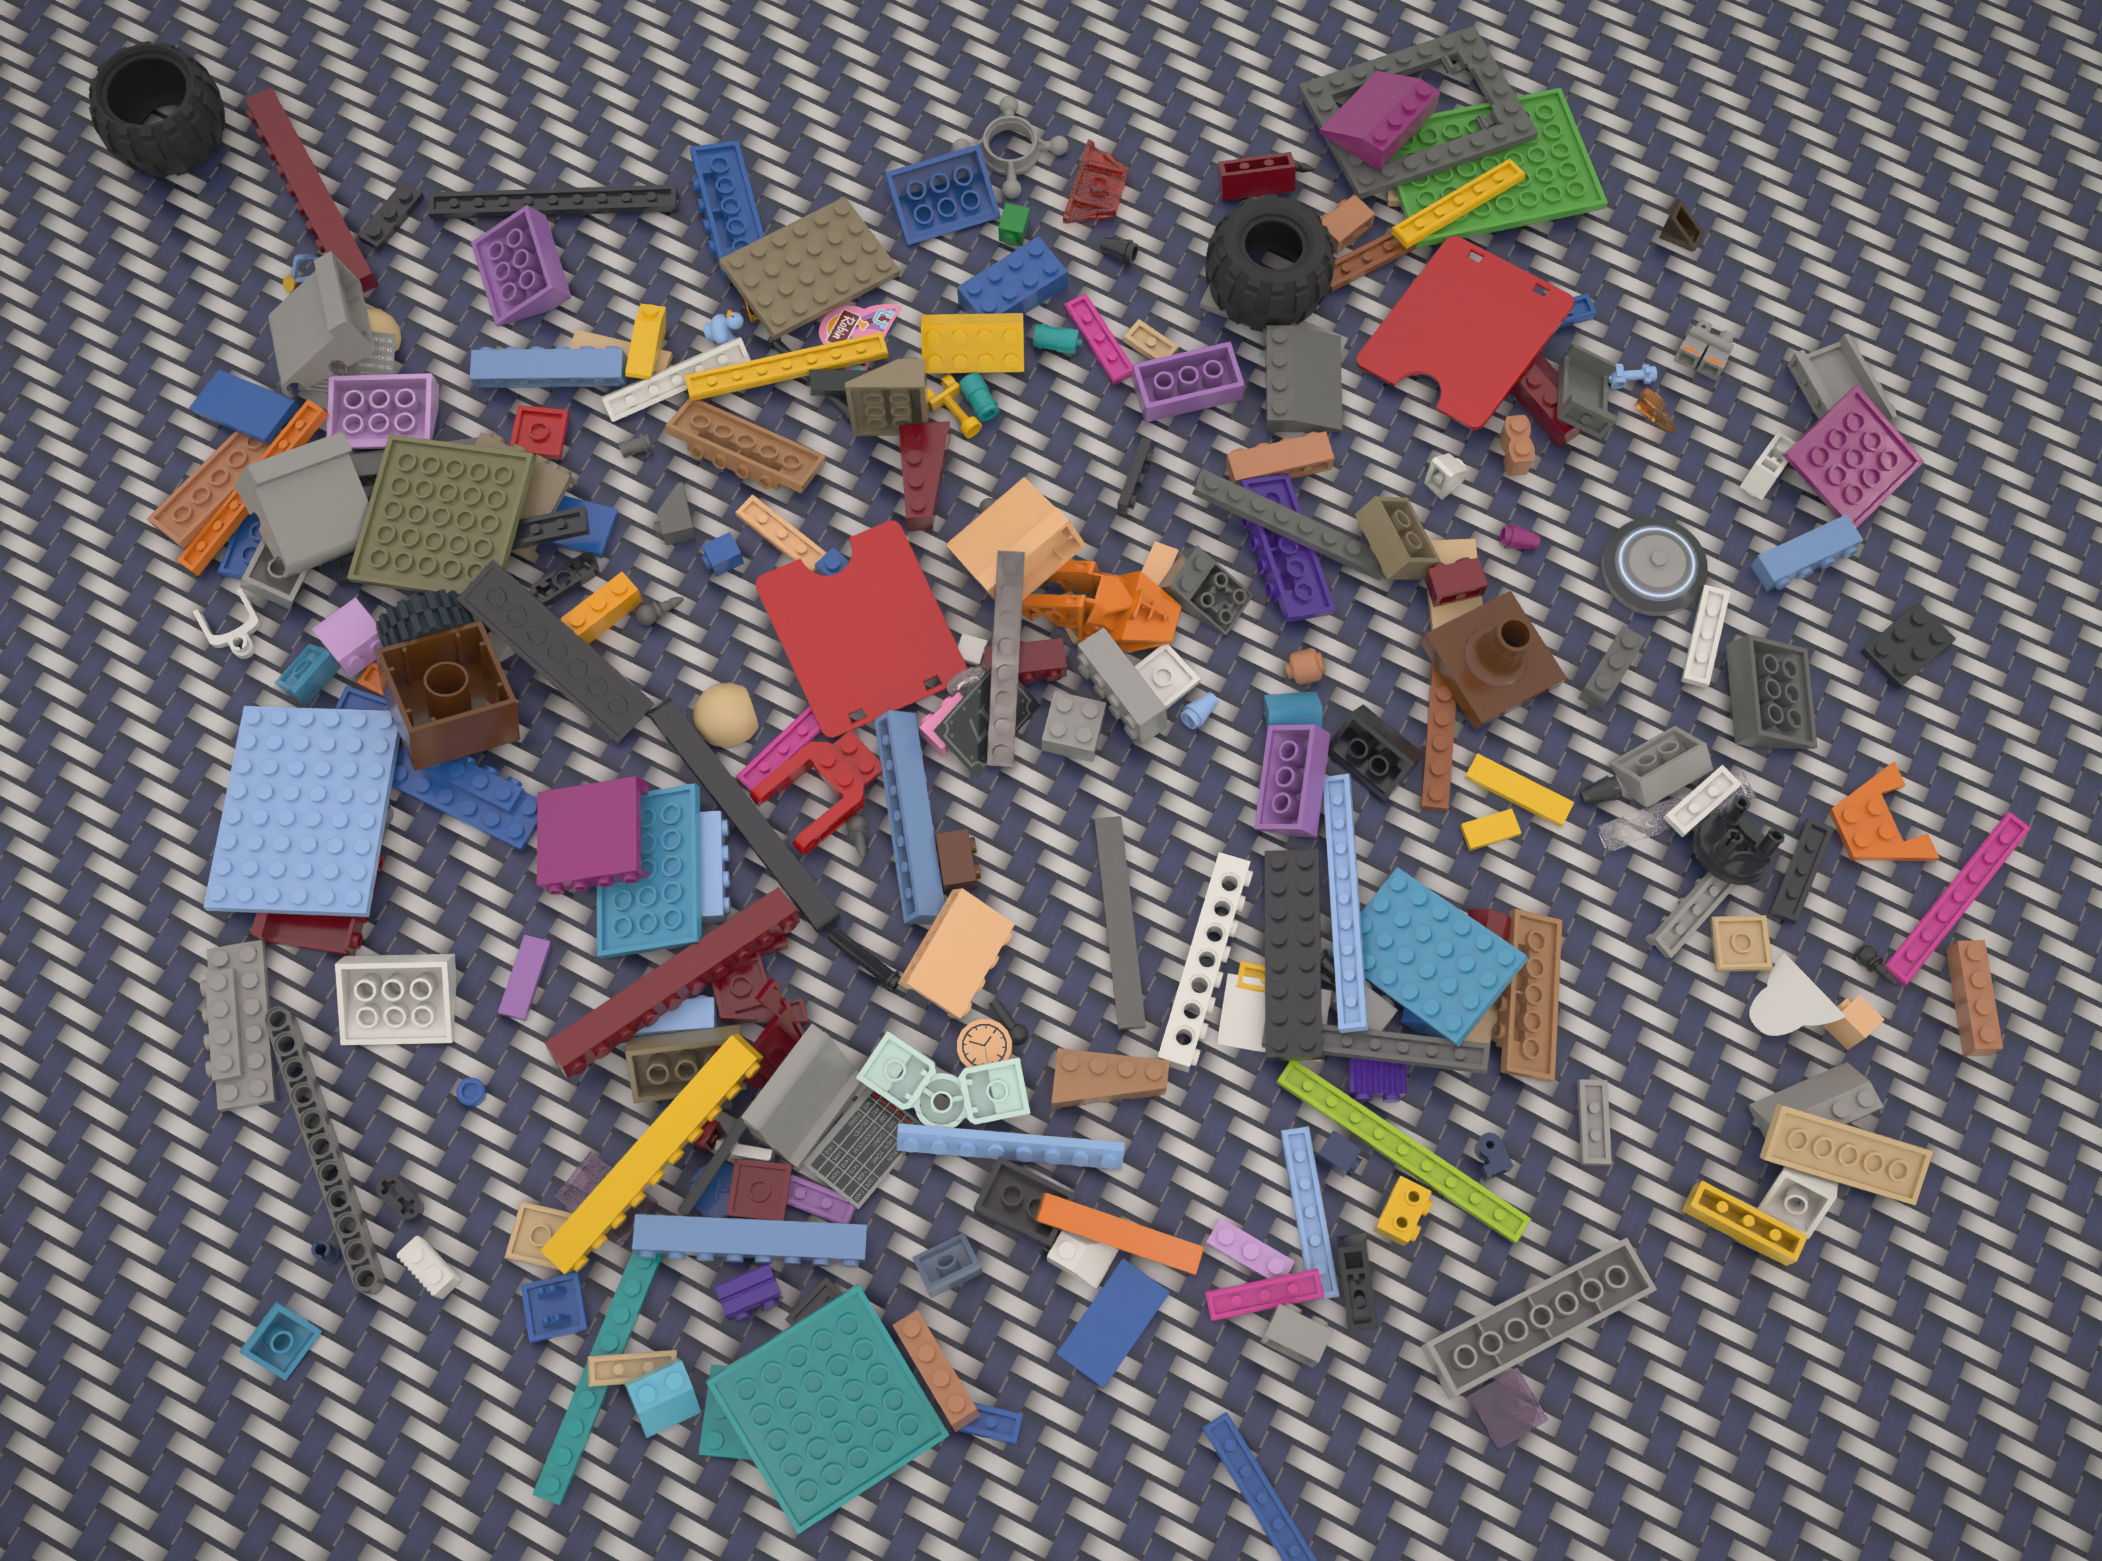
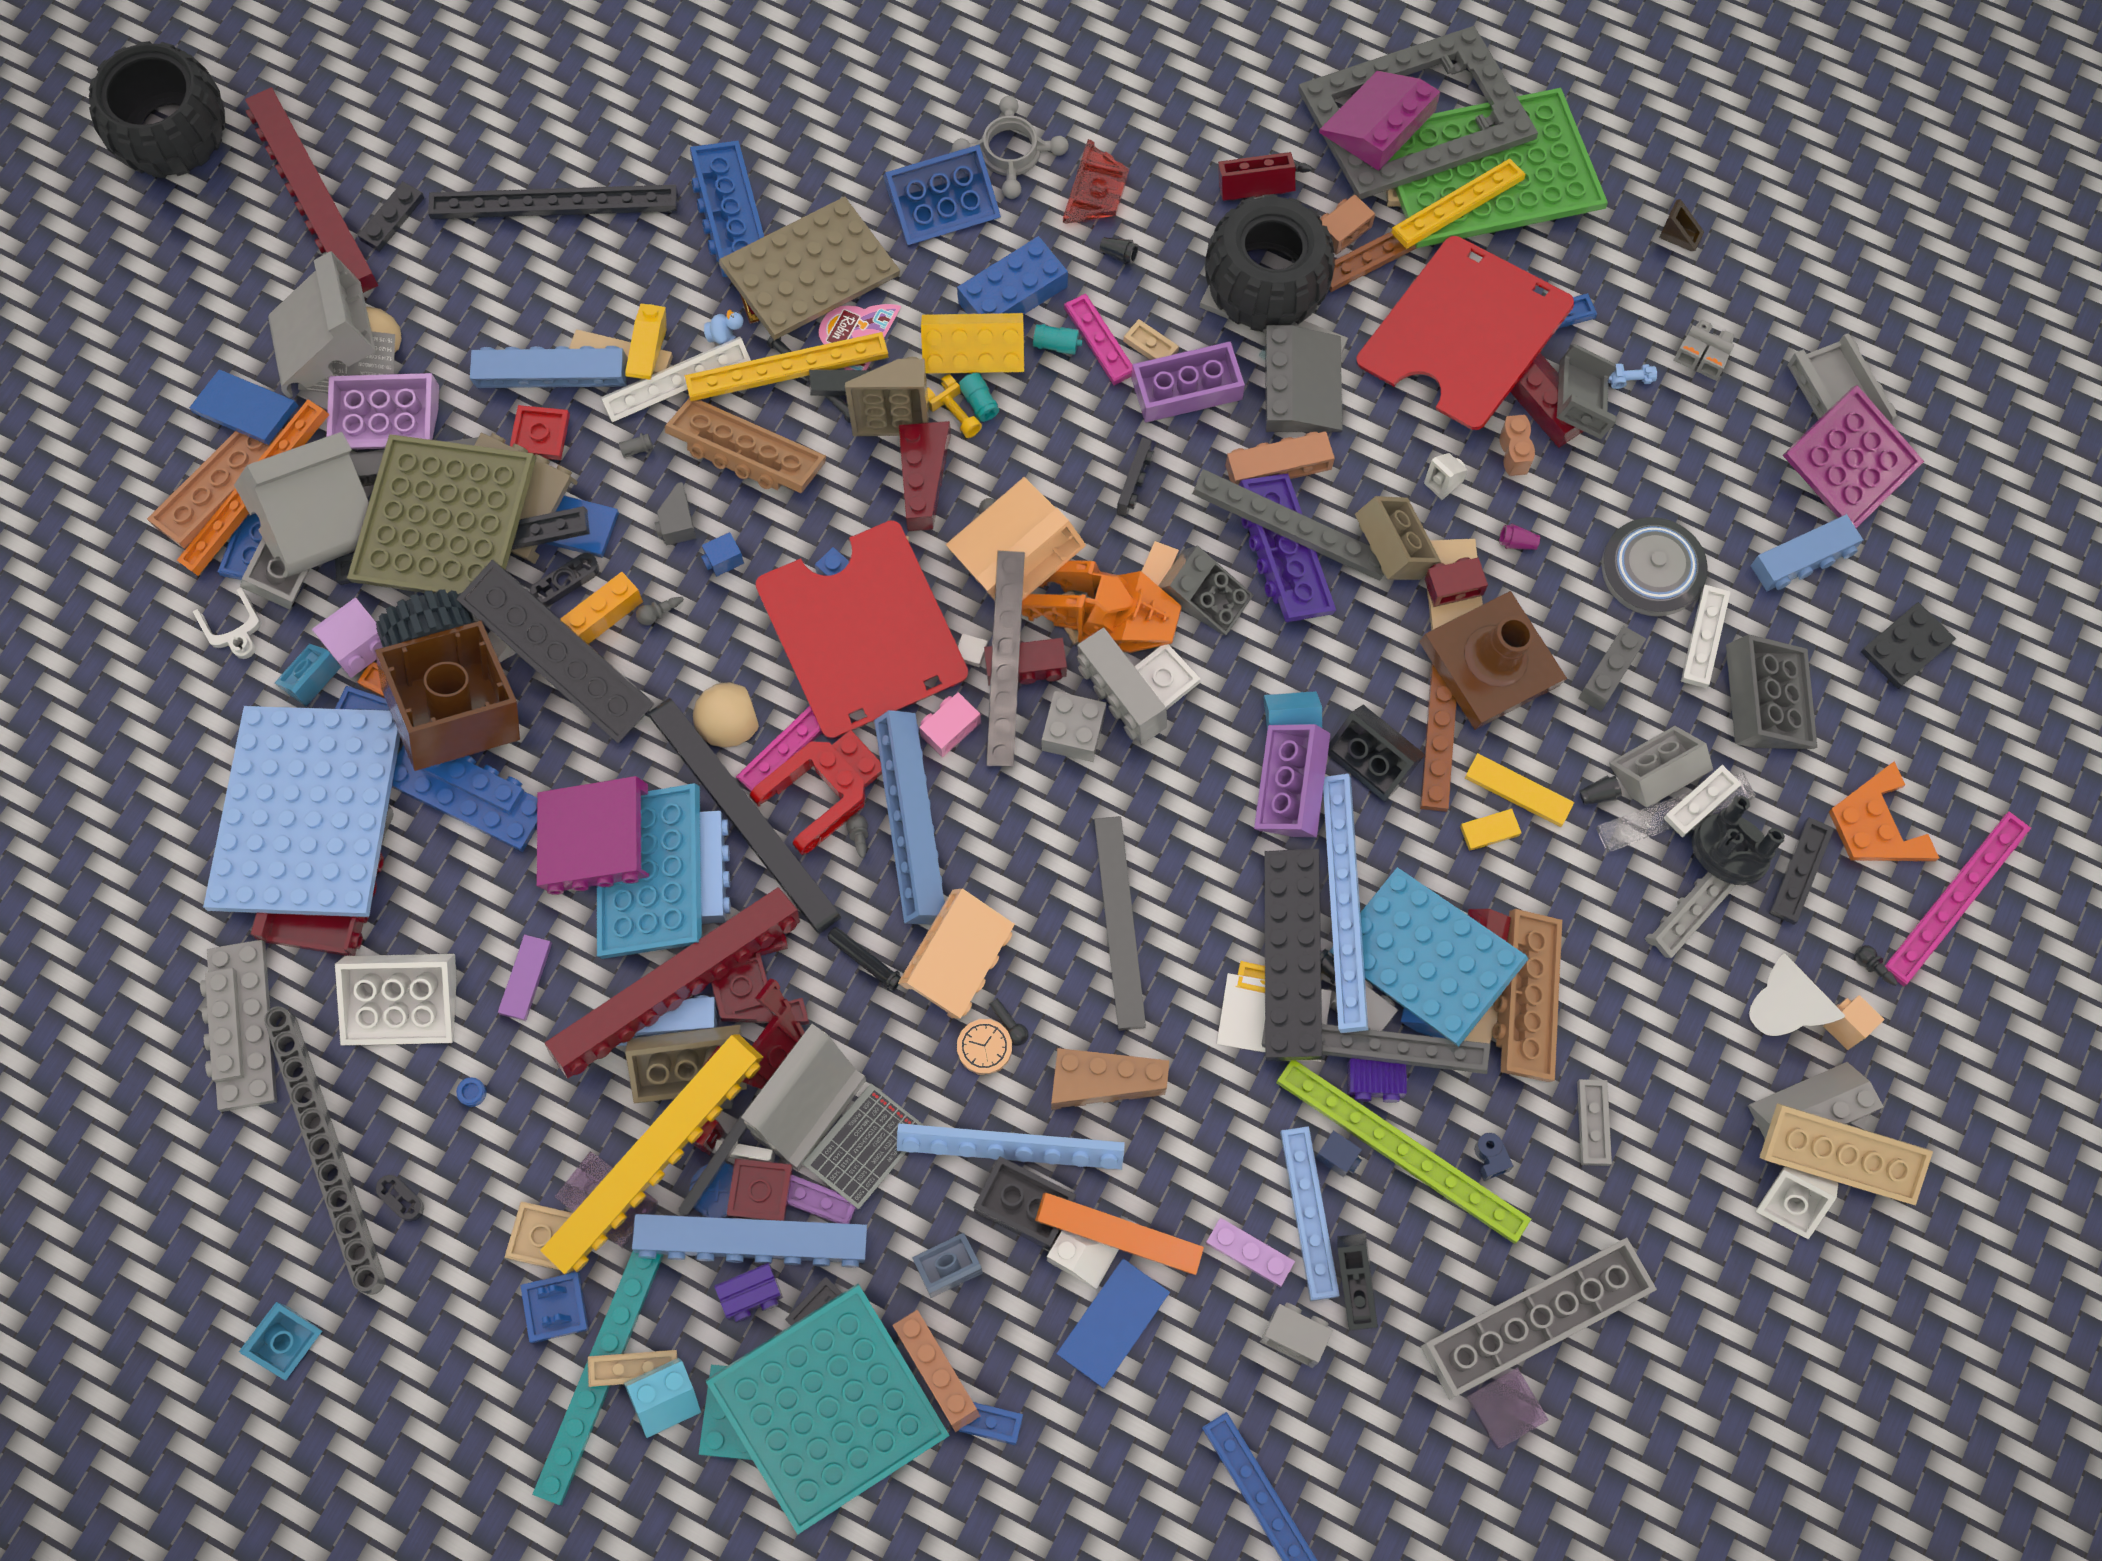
medium blue piece [283,254,318,292] -> none
dark blue pin [311,1240,340,1265] -> none
white brick [397,1235,462,1299] -> none
medium lavender slope [471,205,572,326] -> none
light nougat tile [735,494,826,573] -> none
light aqua plate [856,1031,1030,1128] -> none
black sticker [933,667,1041,778] -> none
reddish brown brick [936,829,981,893] -> none
clear gear [946,667,985,696] -> none
green brick [998,203,1030,246] -> none
white brick [1157,852,1253,1072] -> none
light blue cone [1180,692,1219,729] -> none
dark pink tile [1205,1268,1325,1321] -> none
nougat head [1285,648,1326,685] -> none
yellow brick [1373,1176,1433,1246] -> none
clear orange plate [1635,387,1677,433] -> none
yellow brick [1682,1181,1808,1266] -> none
tan tile [1709,915,1773,972] -> none
white slope [1740,432,1795,500] -> none
nougat brick [1946,940,2003,1057] -> none

